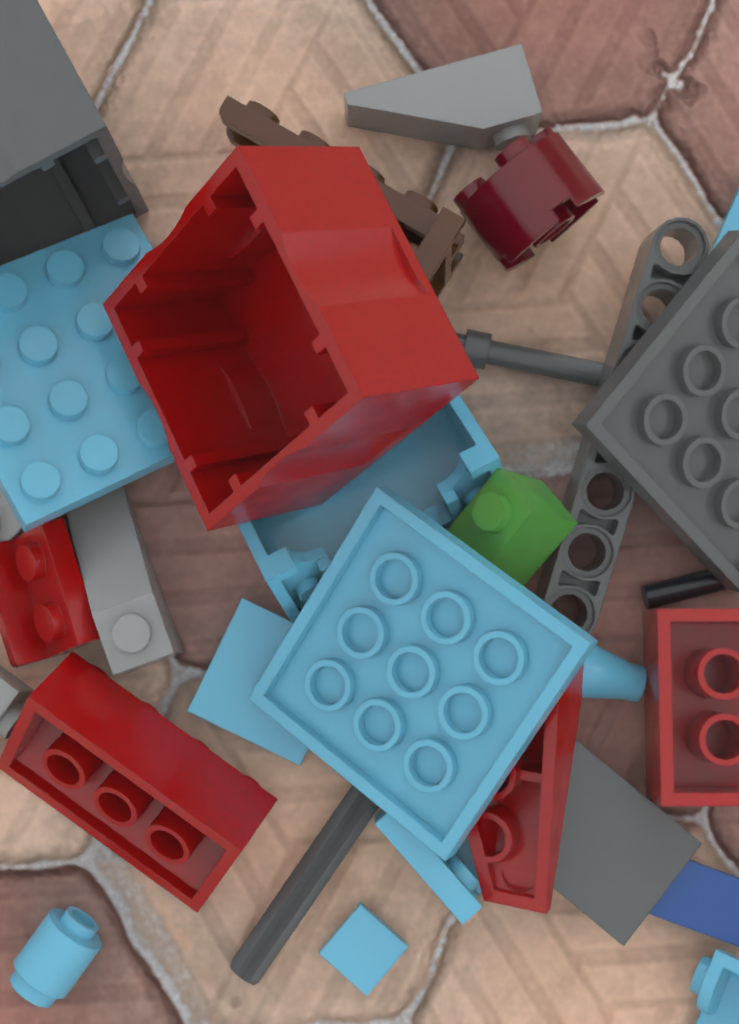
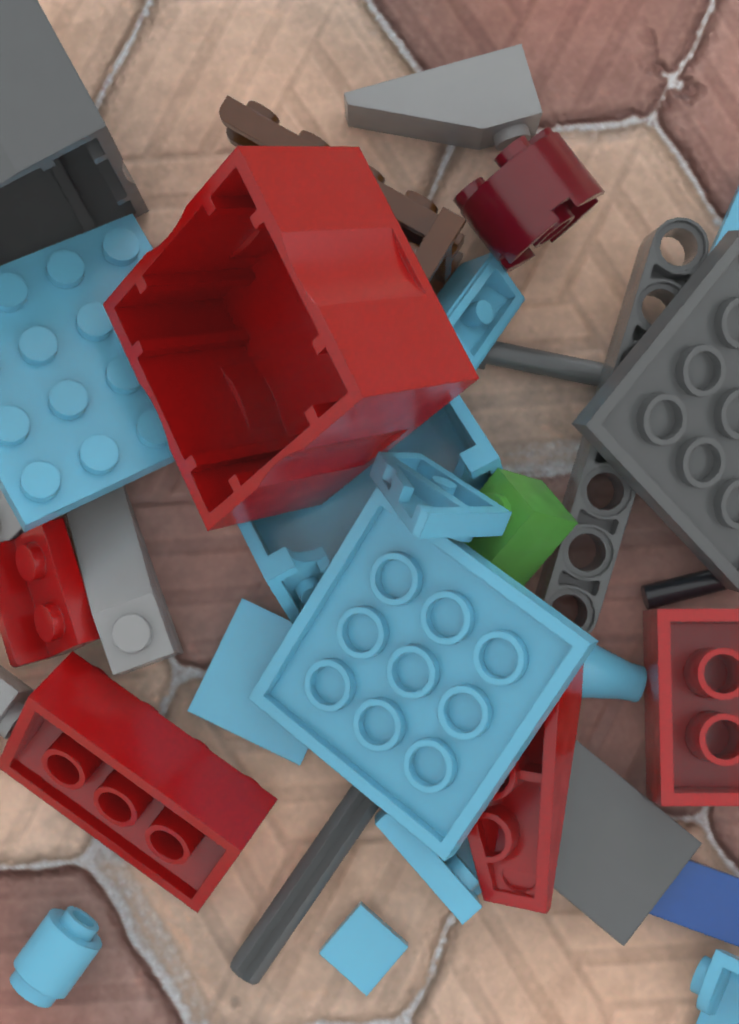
none -> medium azure wing [369,452,512,542]
none -> medium azure slope [437,252,525,371]

